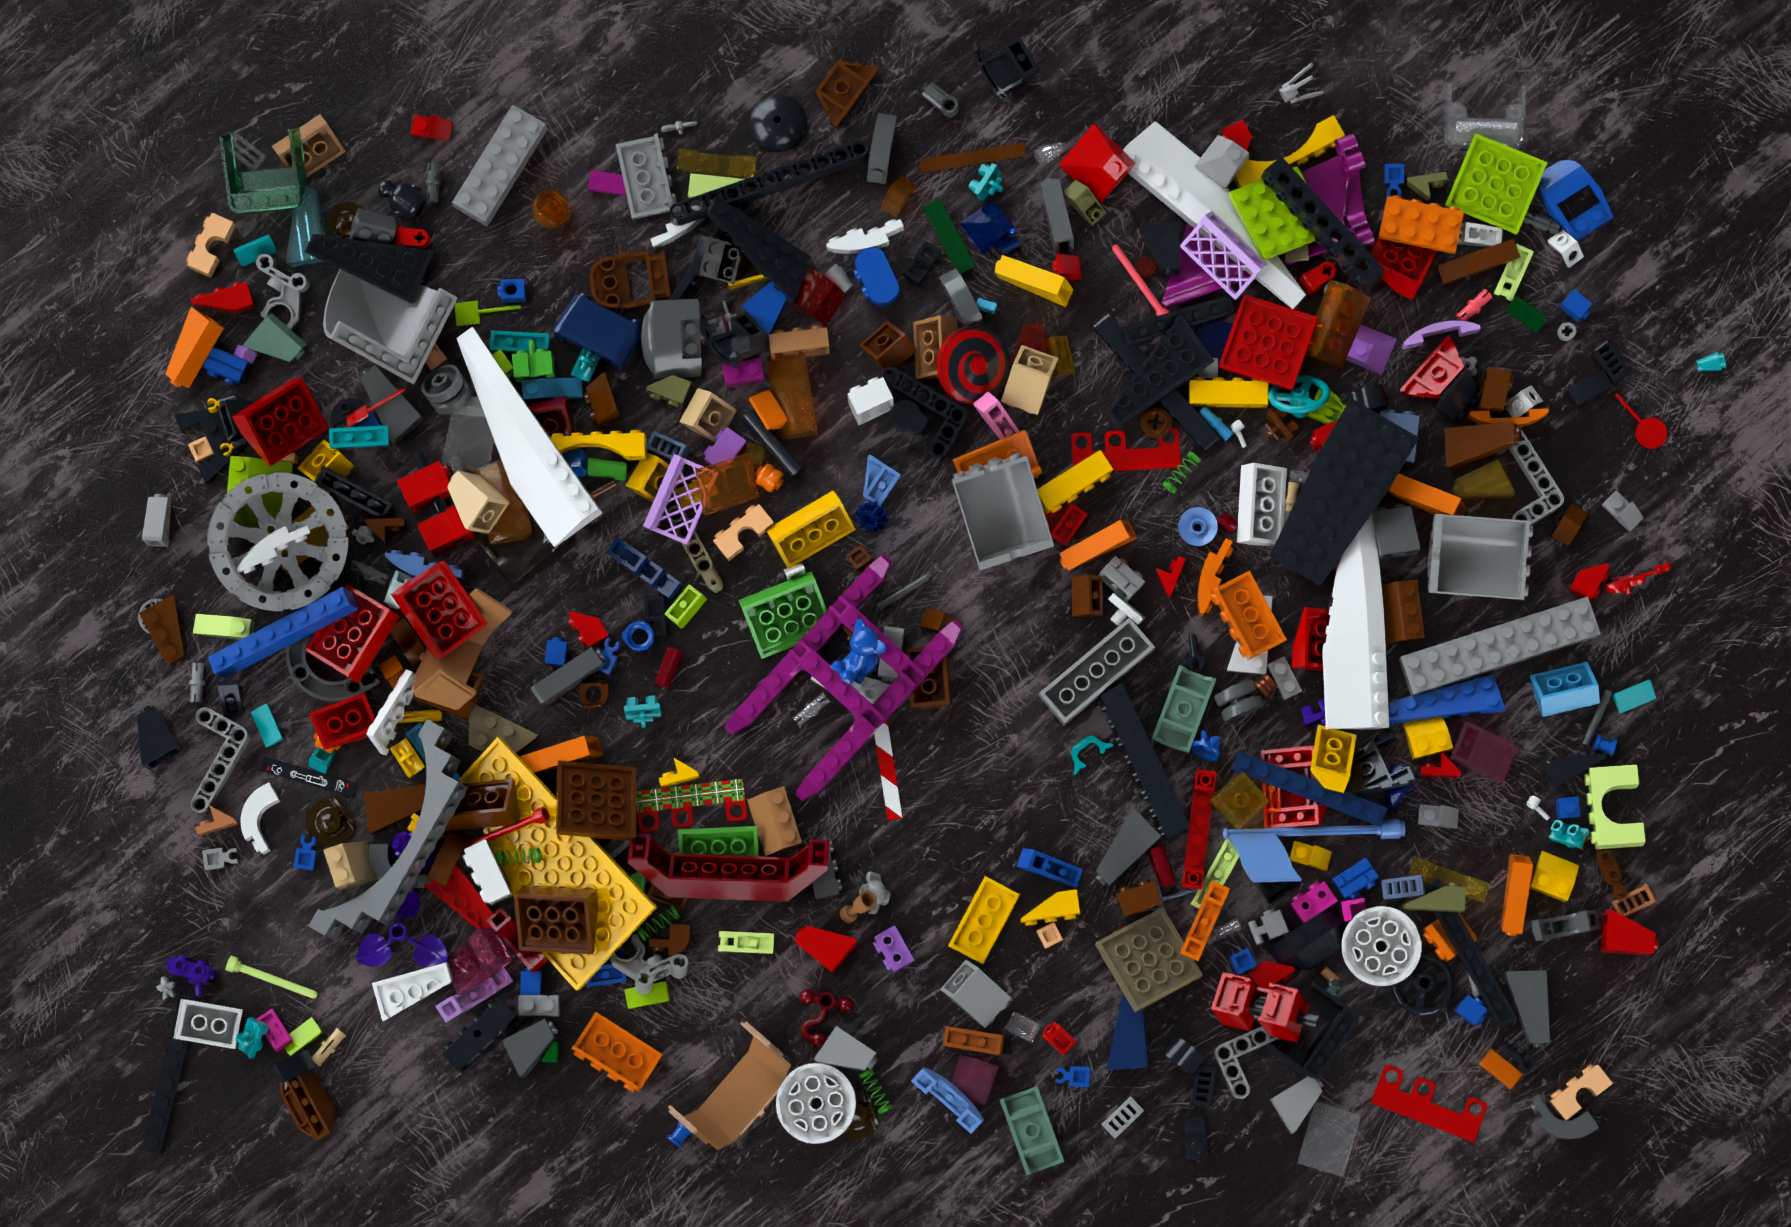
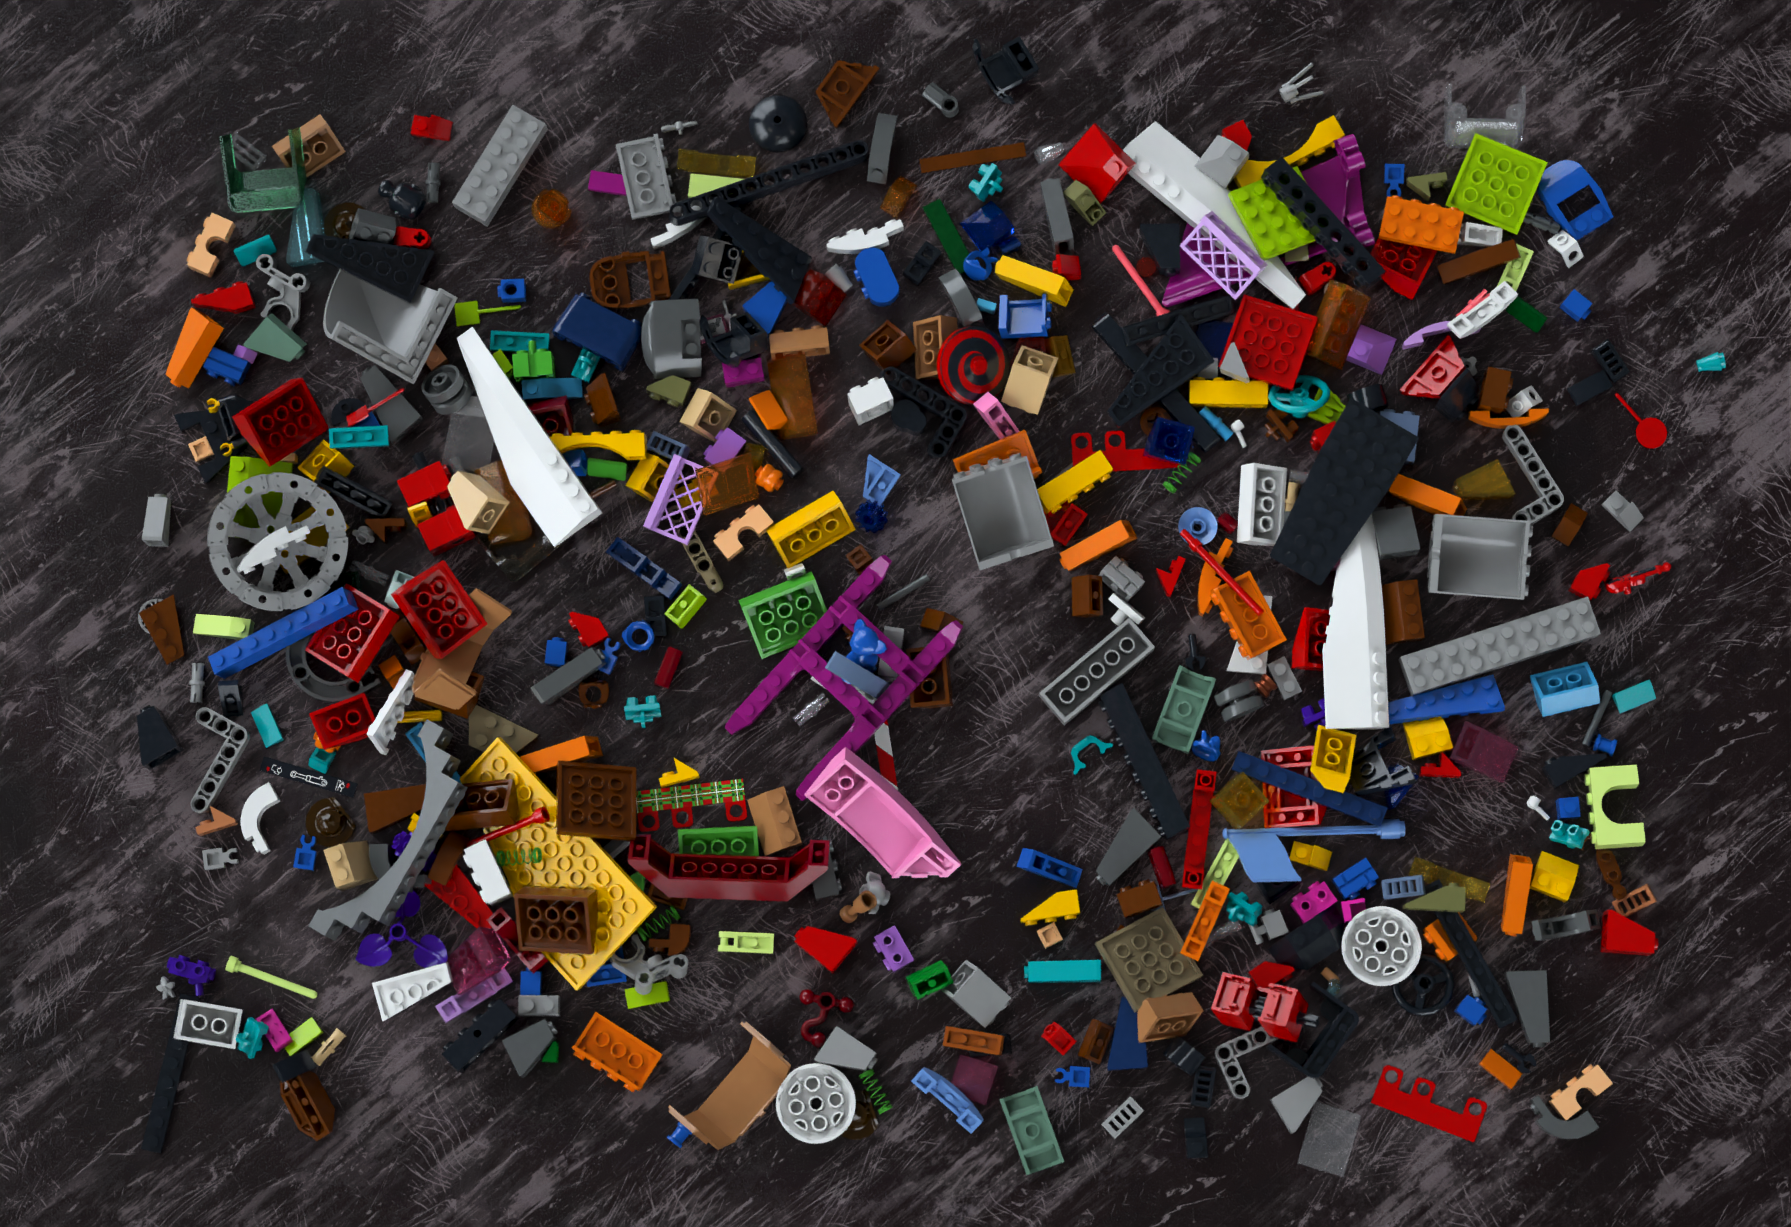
medium blue slope [385,550,464,580] -> none
yellow hips [390,738,426,778] -> none
yellow tile [948,876,1020,965] -> none
clear slope [1004,1012,1041,1044] -> none
blue panel [1229,948,1257,975] -> none
light grey slope [1417,804,1459,829] -> none
reddish brown slope [1445,422,1522,470] -> none
light grey bush [1557,322,1576,341] -> none
none -> yellow slope [407,502,433,528]
none -> bright pink slope [805,747,961,878]
none -> sand blue slope [825,651,890,699]
none -> green brick [906,960,953,1000]
none -> blue piece [963,247,998,281]
none -> panel [999,293,1052,339]
none -> teal slope [1024,960,1101,983]
none -> reddish brown slope [1078,1019,1115,1065]
none -> medium nougat slope [1137,992,1203,1043]
none -> clear blue slope [1143,417,1195,465]
none -> red bar [1180,529,1264,616]
none -> light grey slope [1220,342,1250,383]
none -> teal hips [1226,892,1262,927]
none -> white slope [1447,281,1518,339]

